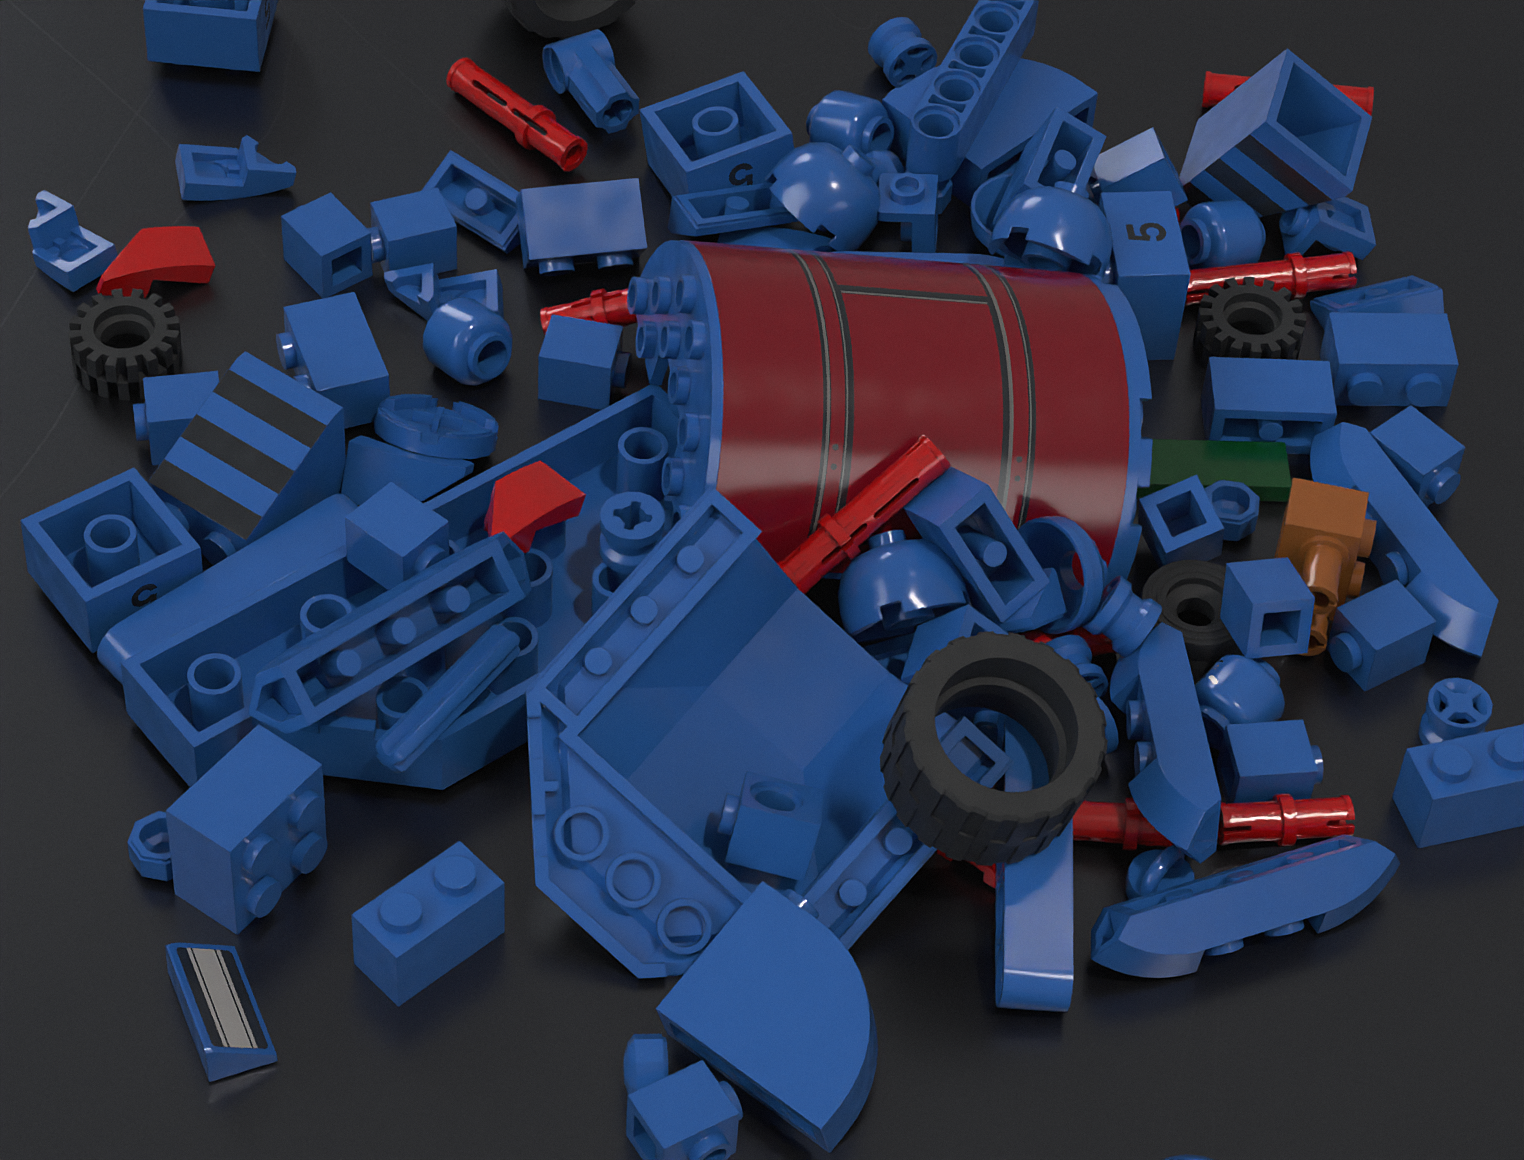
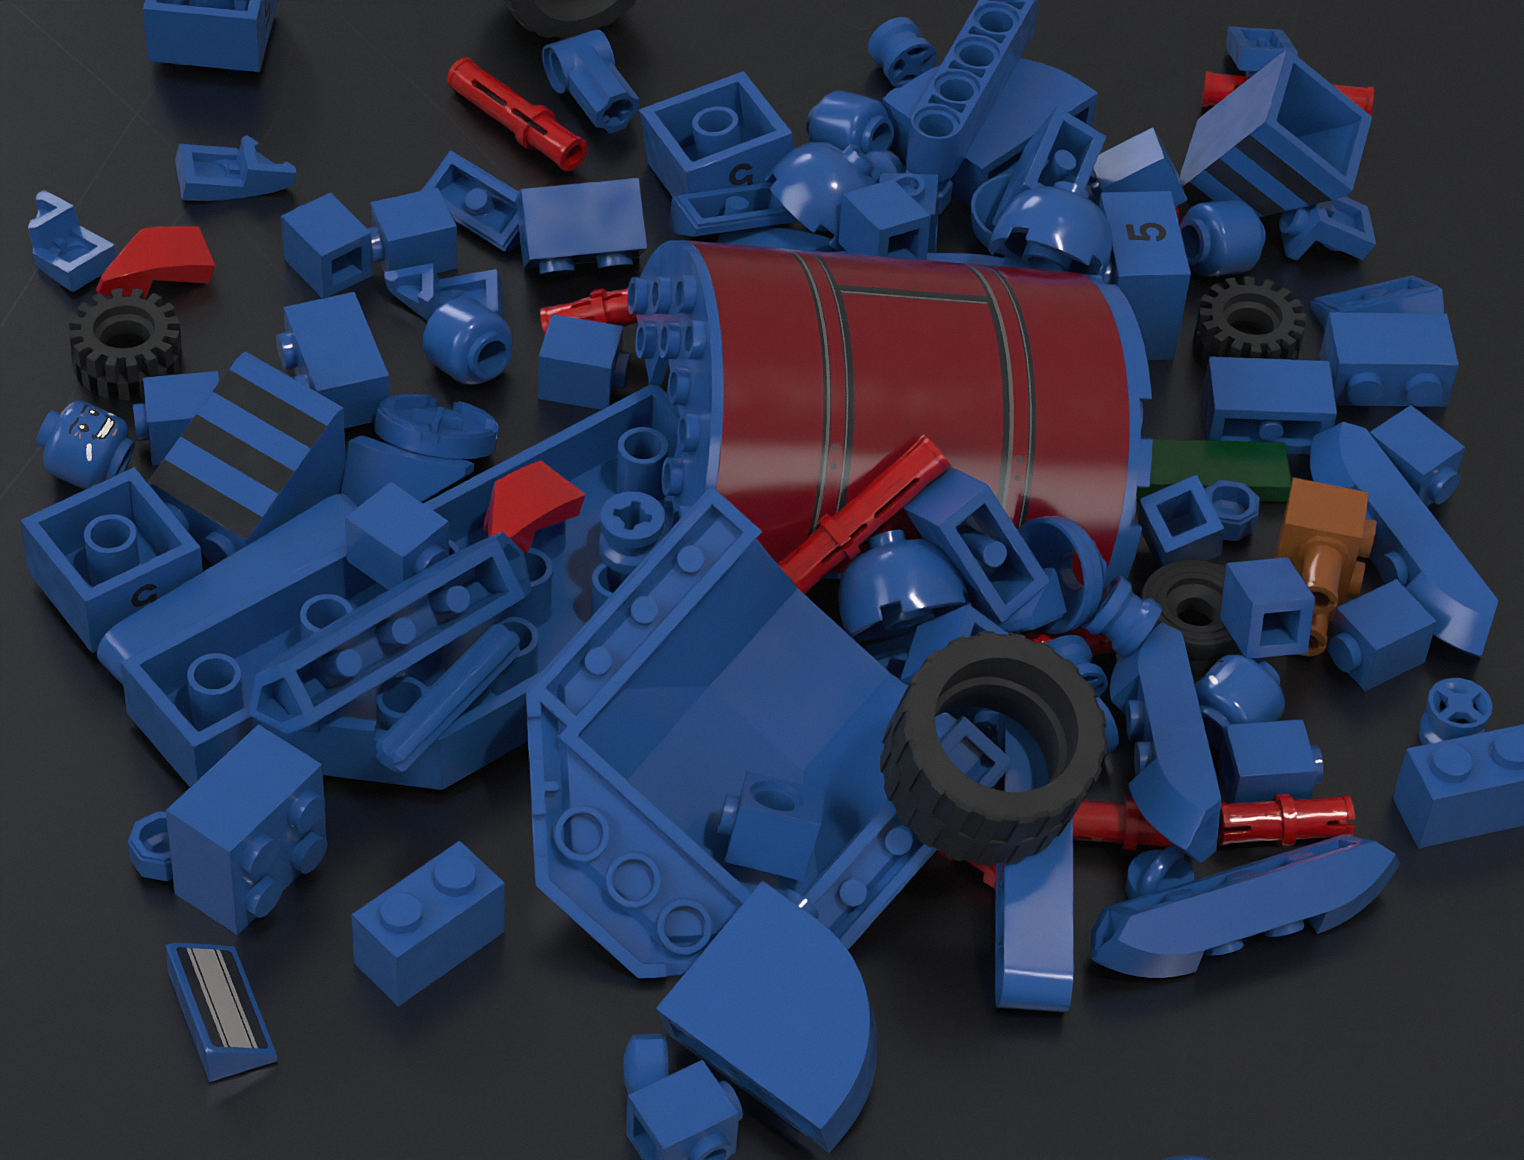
red pin [1184,251,1357,307] -> none
none -> blue head [36,400,135,490]
none -> blue brick [838,179,931,260]
none -> blue plate [1226,26,1298,78]

